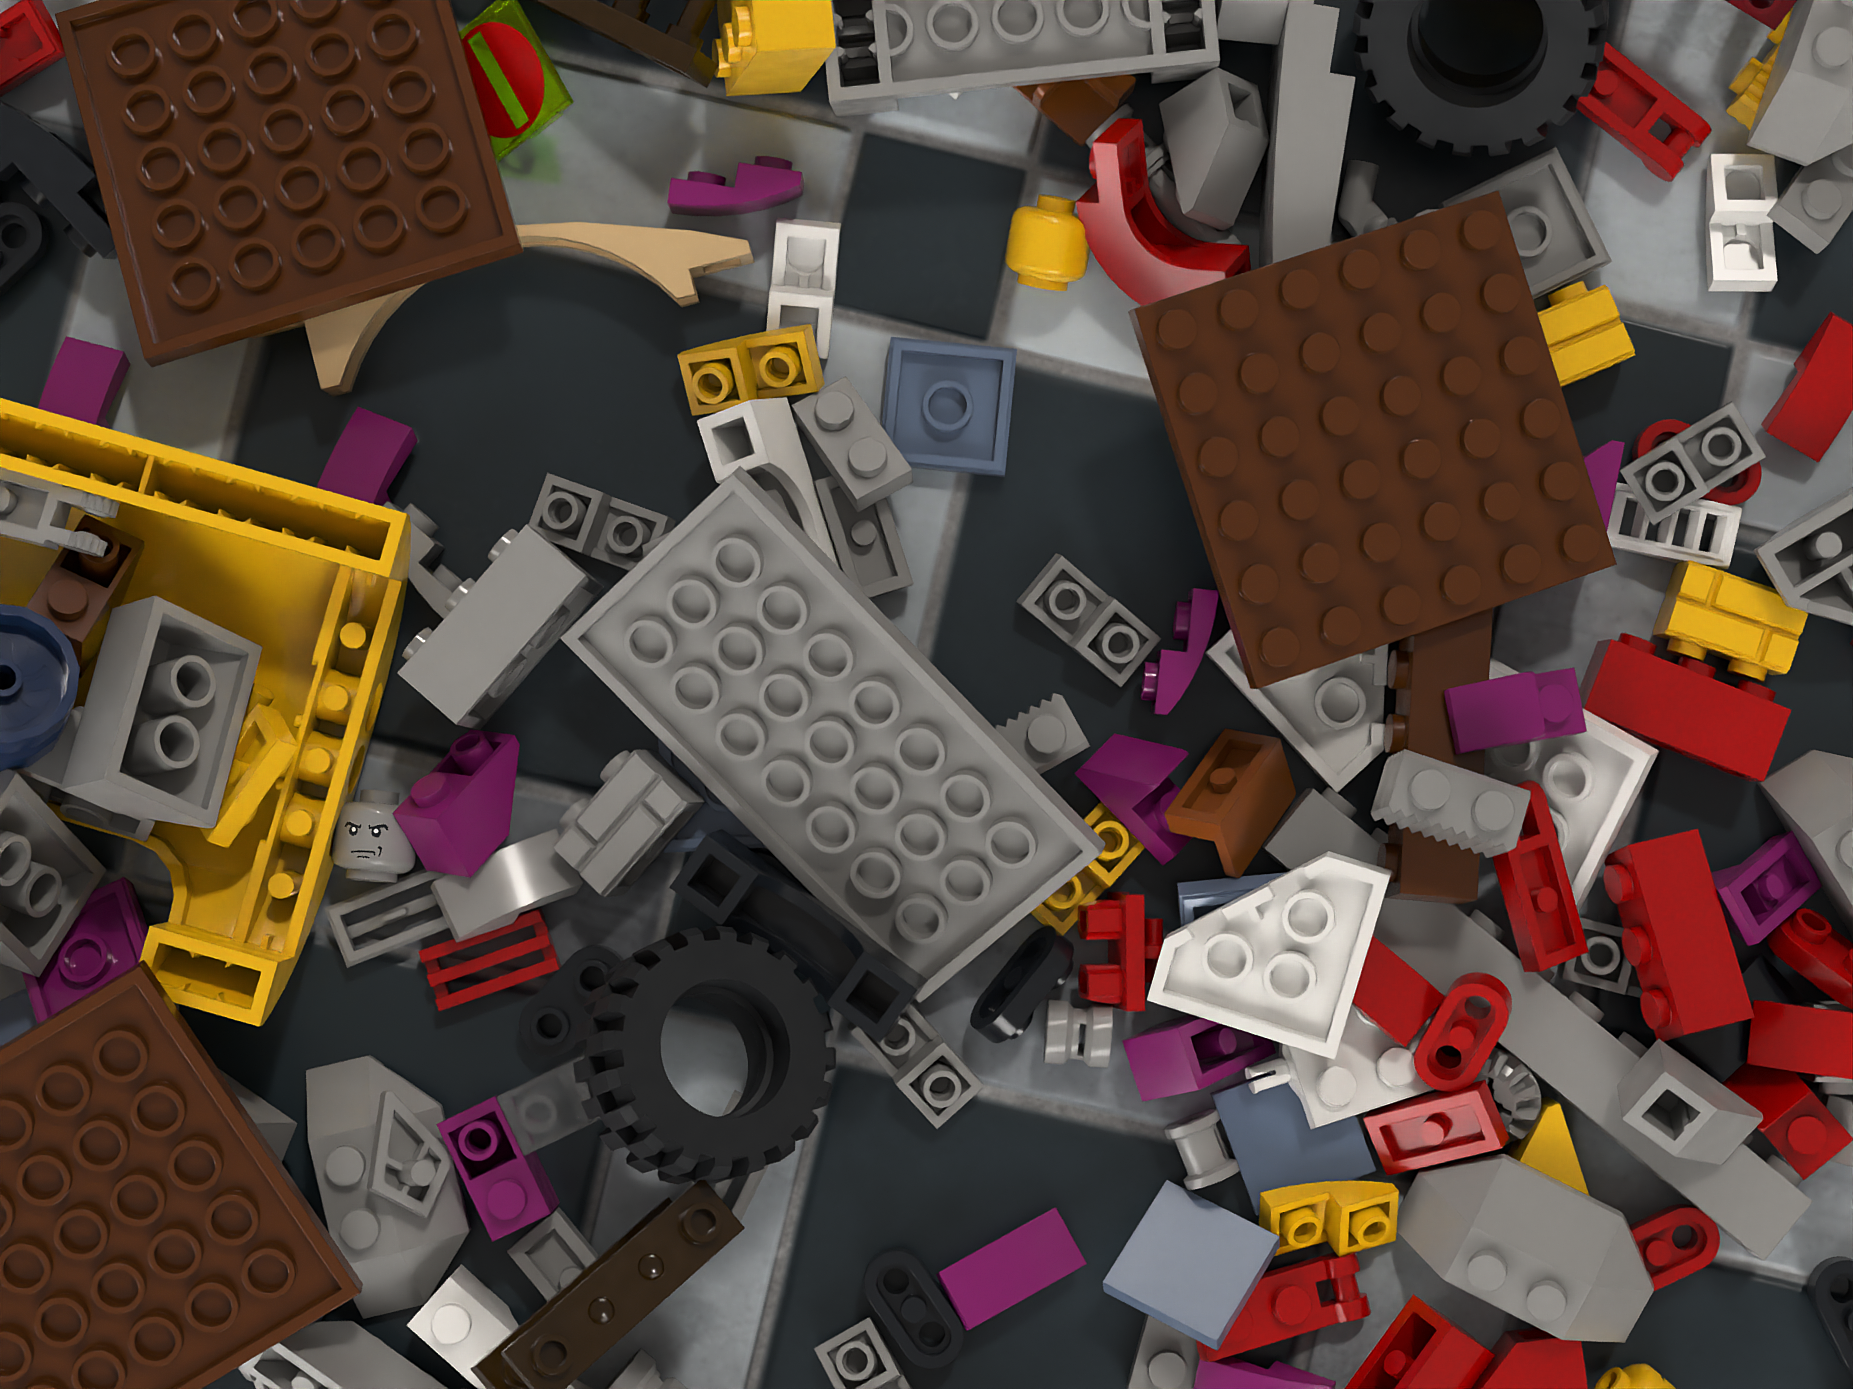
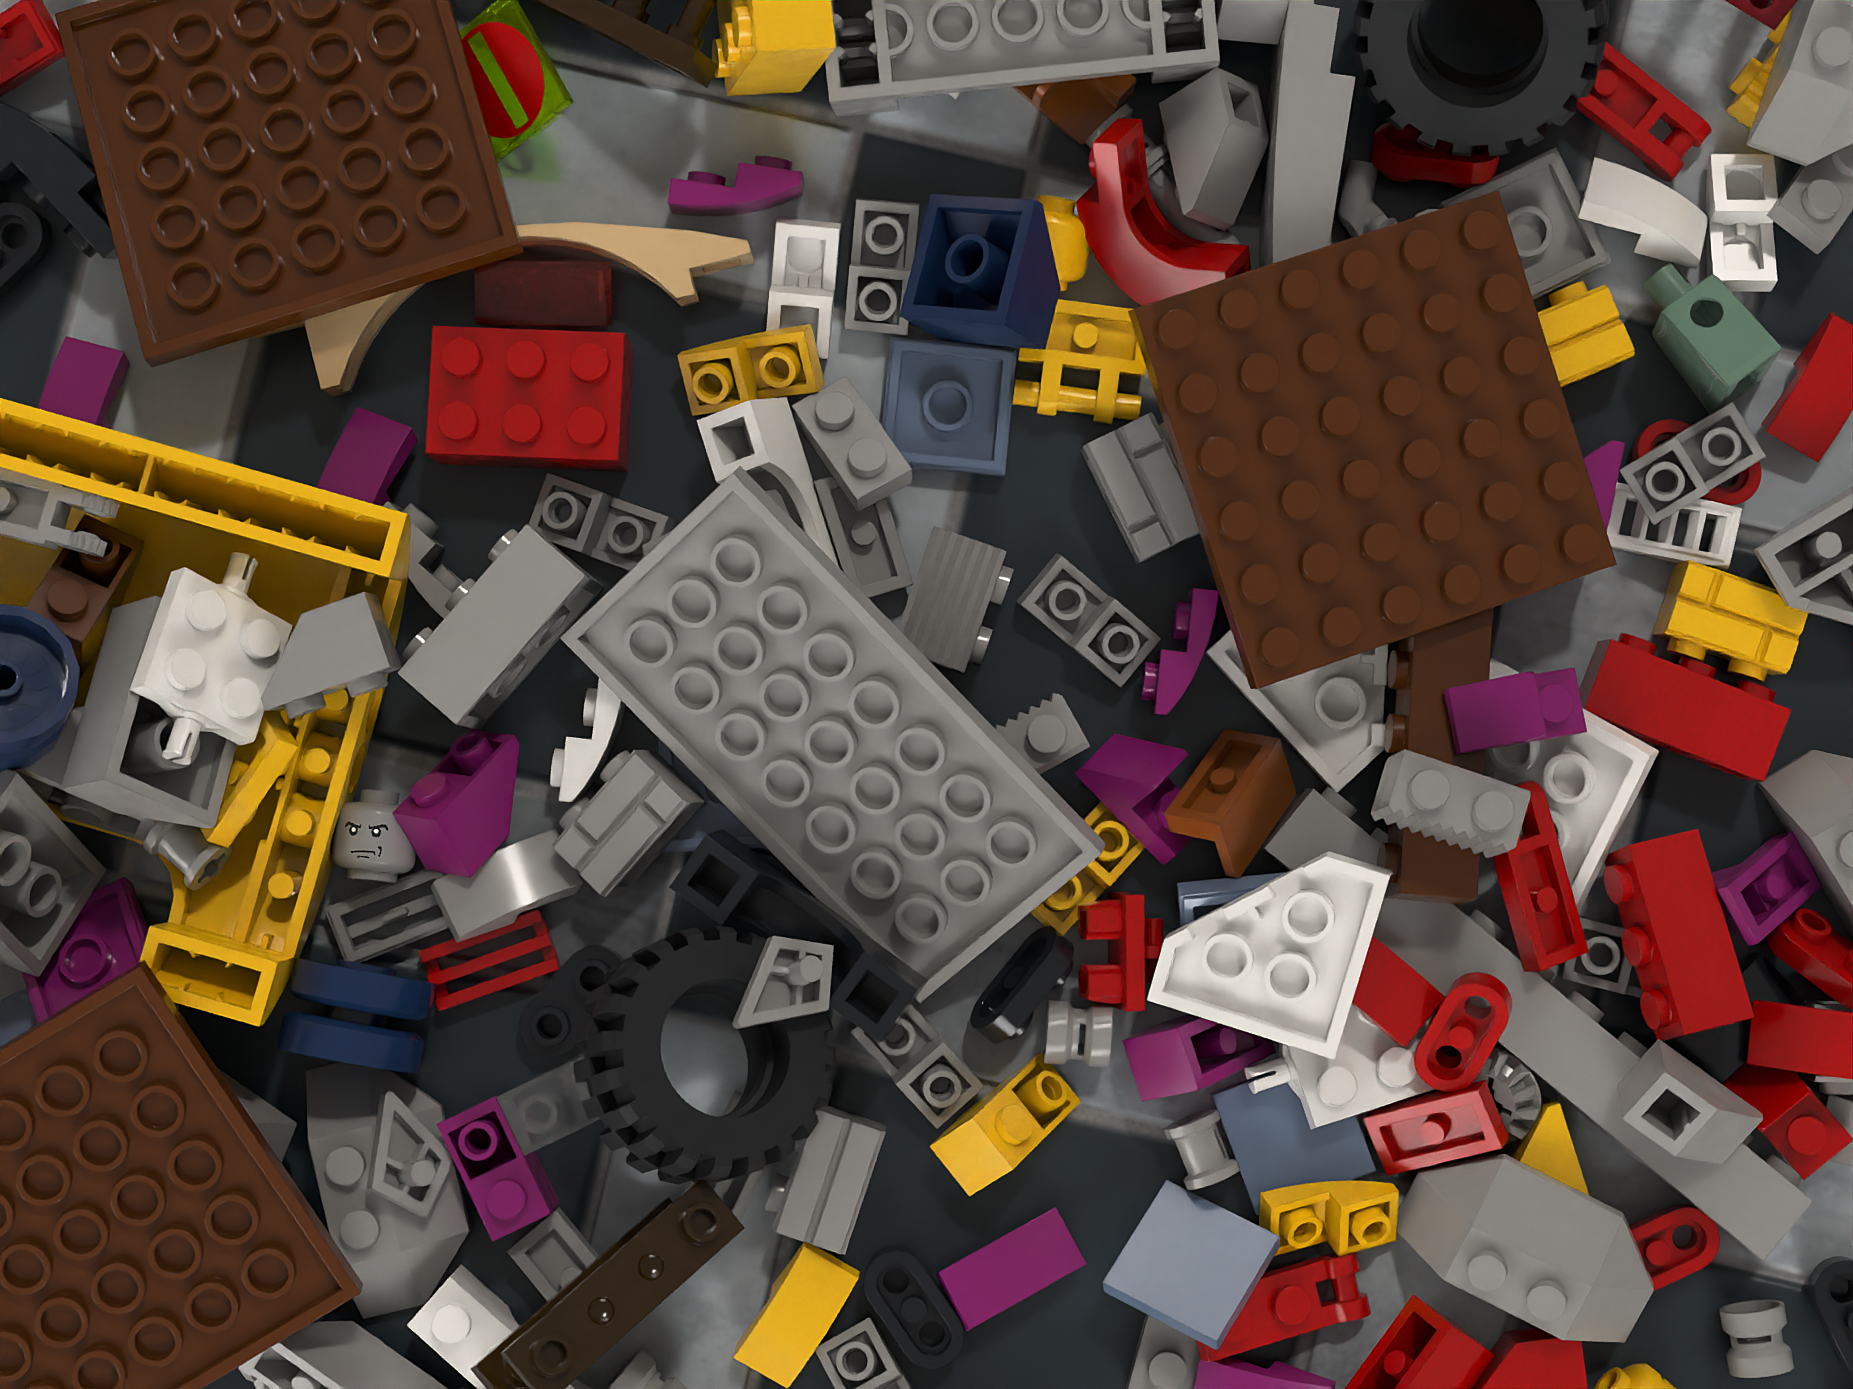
none -> white plate [130,552,293,765]
none -> light grey bush [143,820,232,891]
none -> light grey slope [261,592,402,719]
none -> dark blue wheel [277,958,437,1073]
none -> red brick [425,326,634,472]
none -> clear red slope [474,258,612,326]
none -> white slope [550,678,626,802]
none -> light grey piece [732,936,834,1029]
none -> yellow slope [733,1242,860,1389]
none -> light grey brick [765,1105,886,1255]
none -> light grey slope [844,198,920,335]
none -> light grey brick [898,526,1014,674]
none -> dark blue slope [899,194,1061,350]
none -> yellow slope [929,1052,1081,1196]
none -> yellow plate [1012,299,1146,424]
none -> light grey brick [1081,412,1200,564]
none -> red plate [1370,123,1500,188]
none -> white slope [1578,157,1709,269]
none -> sand green torso [1642,262,1782,415]
none -> light grey wheel [1719,1299,1794,1378]

